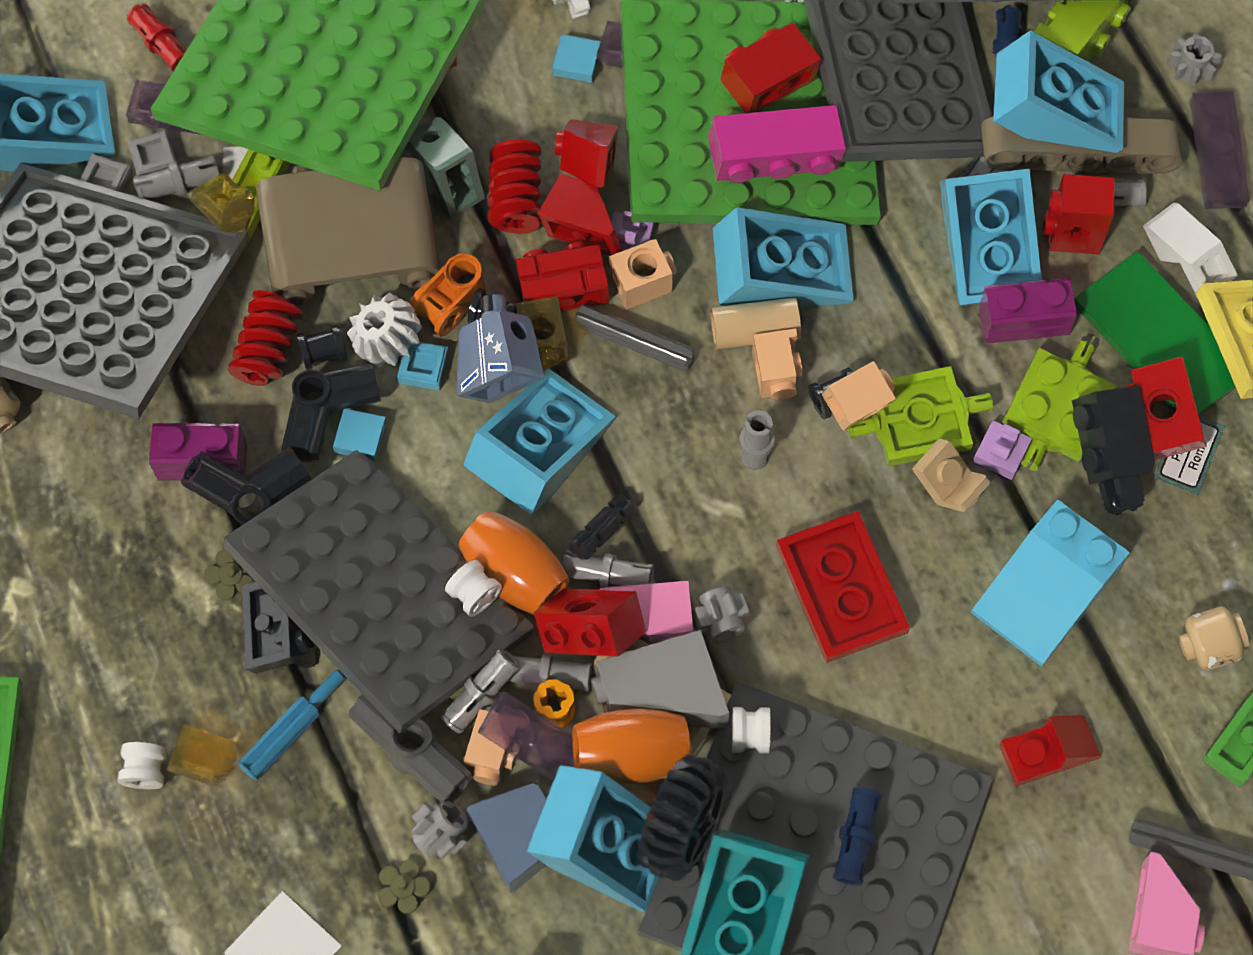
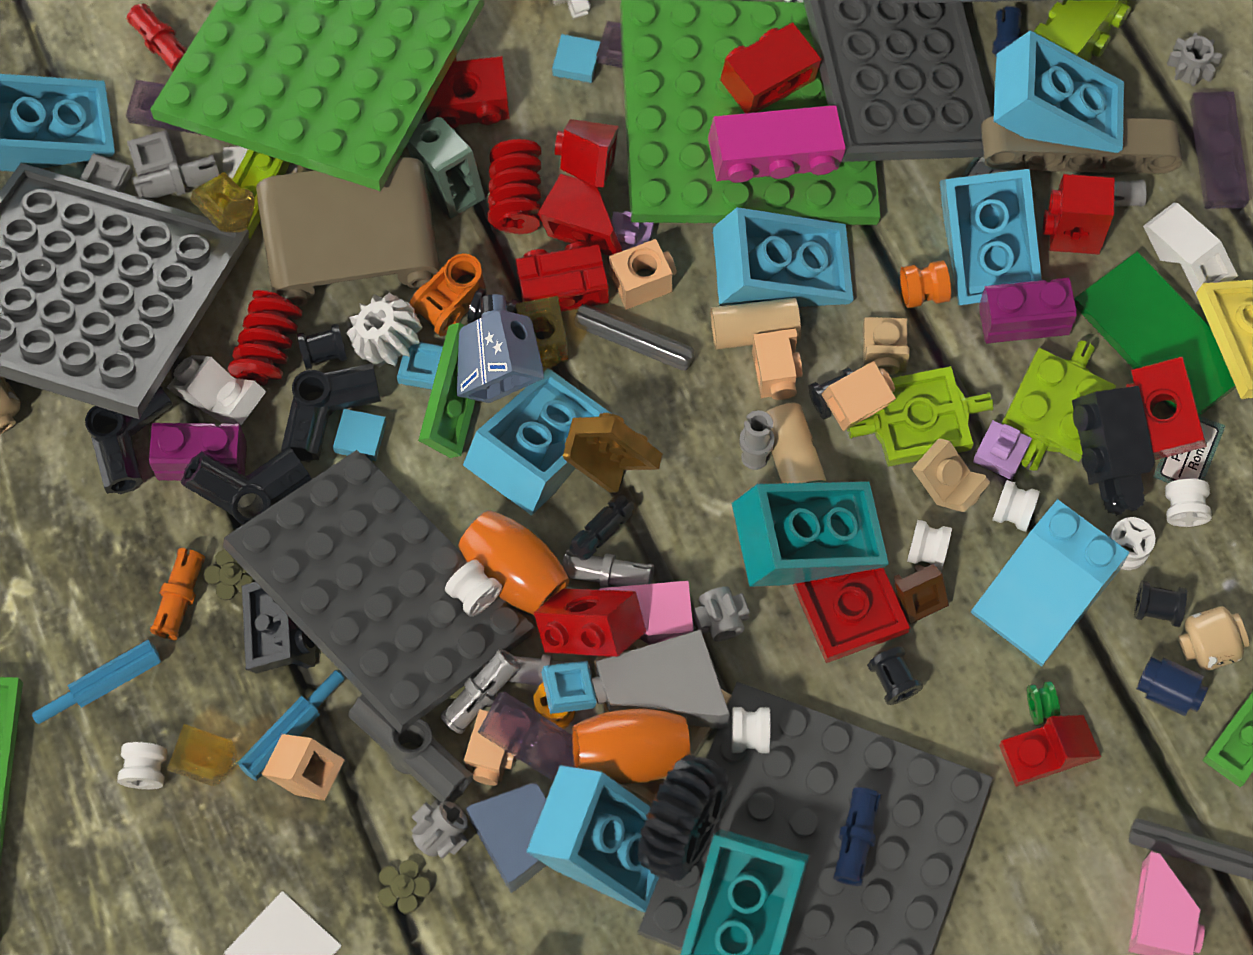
none -> dark azure axle [32,640,161,724]
none -> black piece [85,386,173,494]
none -> orange pin [150,548,205,640]
none -> white slope [167,355,266,425]
none -> light nougat brick [262,734,345,801]
none -> bright green plate [418,322,475,458]
none -> red brick [426,56,510,128]
none -> medium azure tile [541,661,597,714]
none -> pearl gold bracket [563,413,663,492]
none -> teal slope [731,482,889,587]
none -> tan pin [766,403,827,483]
none -> tan bracket [863,317,910,375]
none -> black bush [867,646,923,705]
none -> reddish brown tile [894,564,949,624]
none -> orange wheel [900,260,951,308]
none -> white wheel [907,520,952,570]
none -> white wheel [992,480,1040,532]
none -> green bush [1027,681,1060,725]
none -> white wheel [1109,517,1156,570]
none -> black bush [1134,580,1188,627]
none -> dark blue brick [1136,657,1208,716]
none -> white wheel [1165,479,1212,527]

